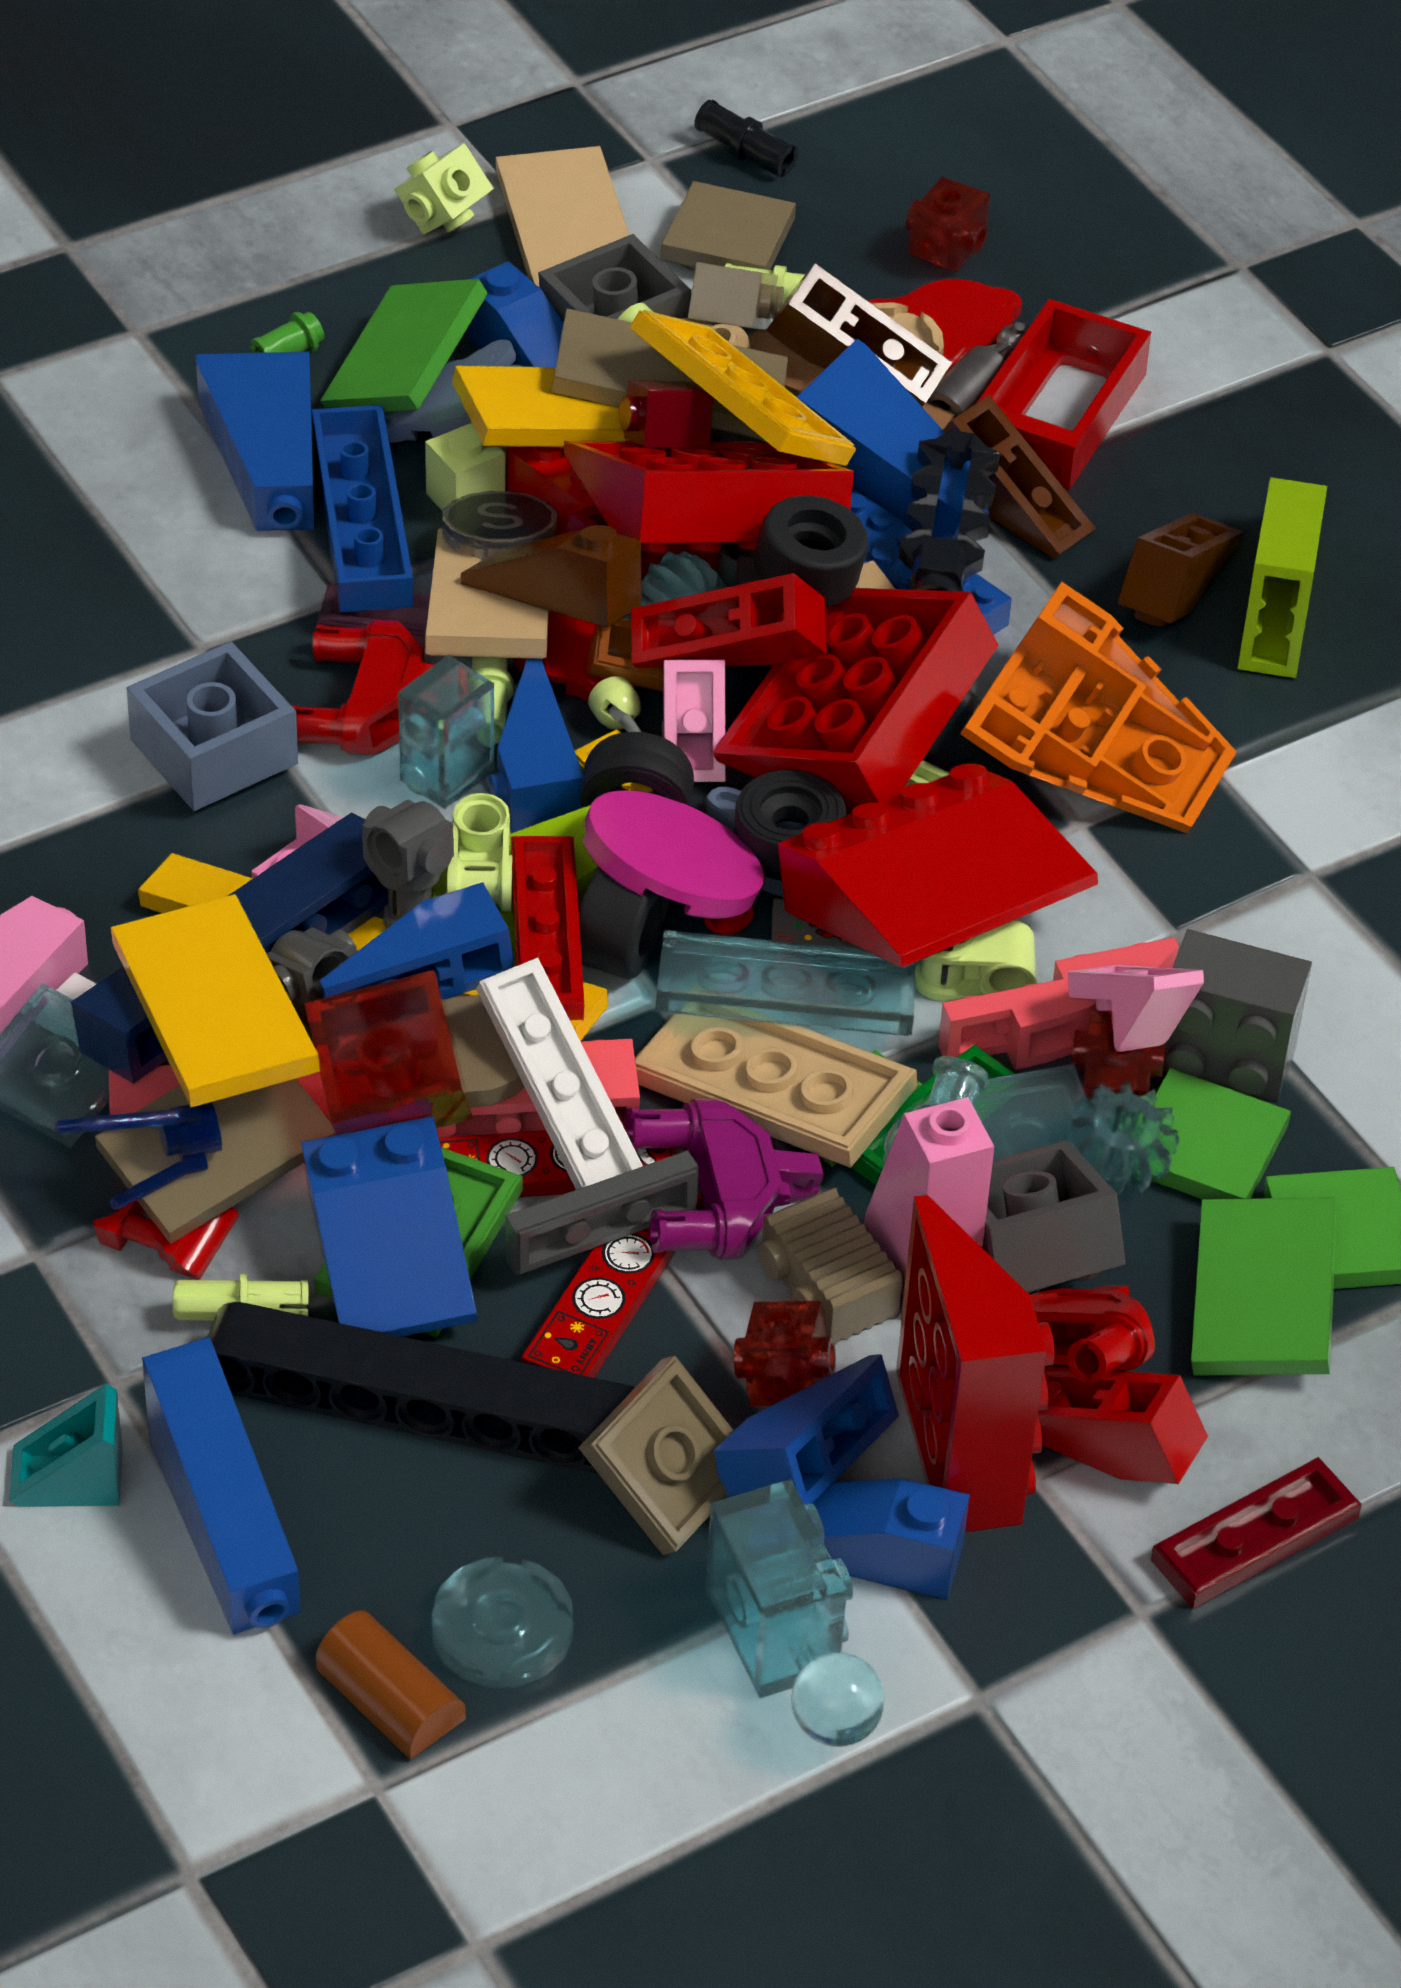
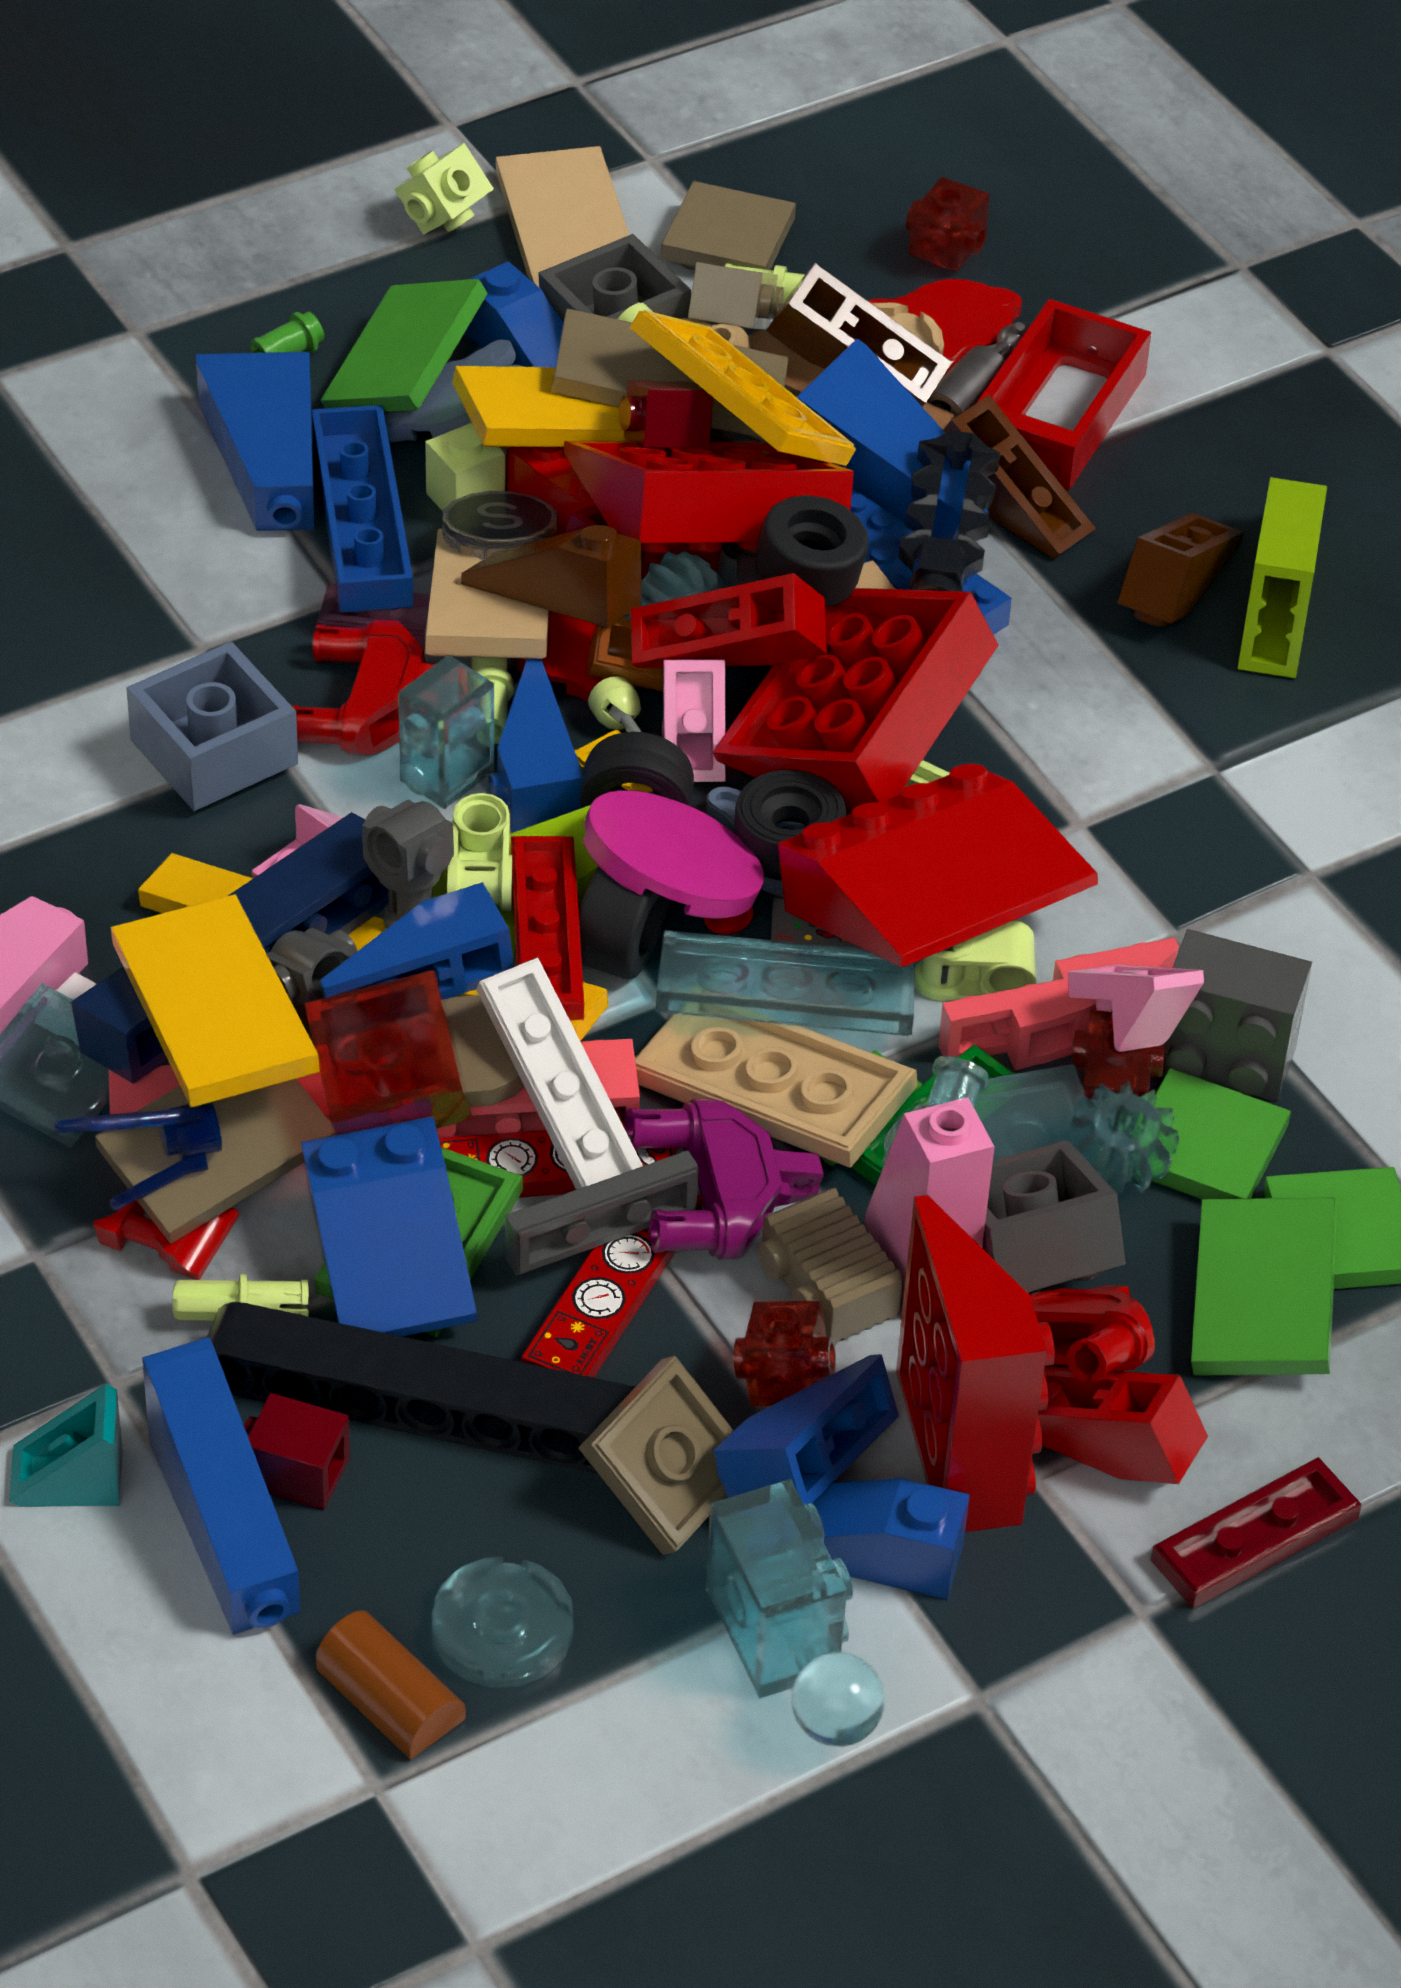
black pin [694,99,798,177] -> none
orange wedge [960,582,1237,833] -> none
none -> dark red brick [244,1393,350,1511]

